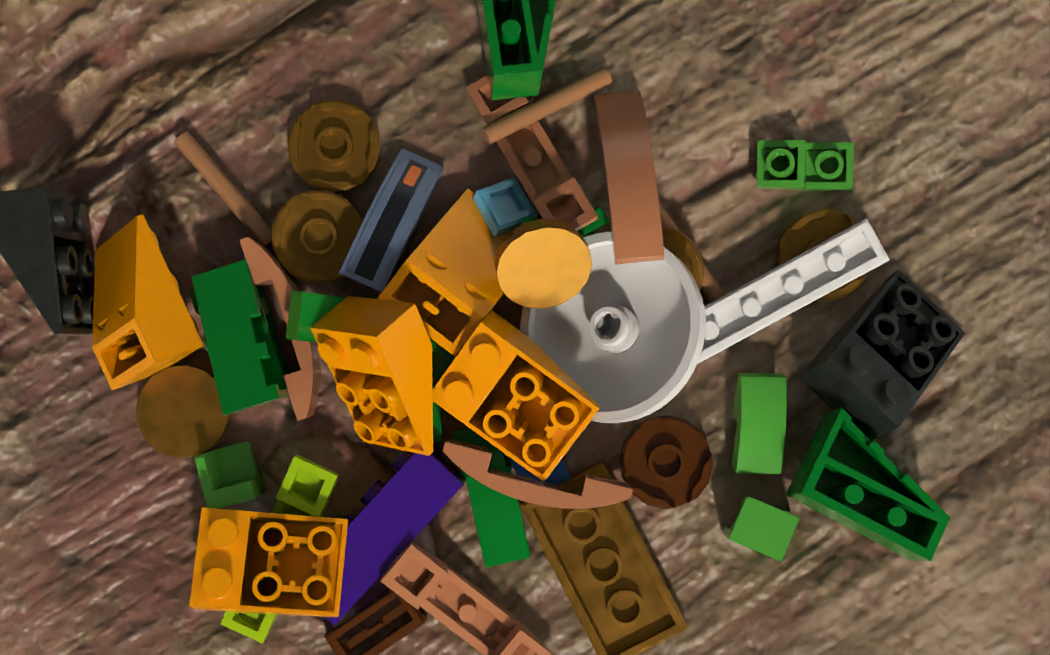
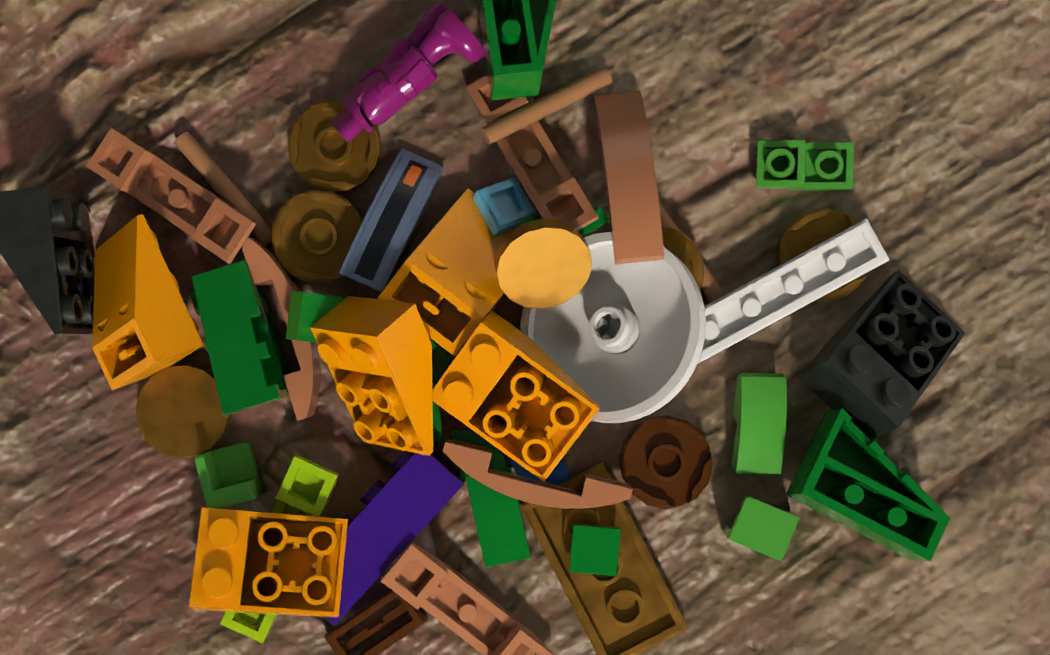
none -> nougat slope [86,128,256,264]
none -> magenta piece [330,1,486,143]
none -> green tile [569,523,621,576]

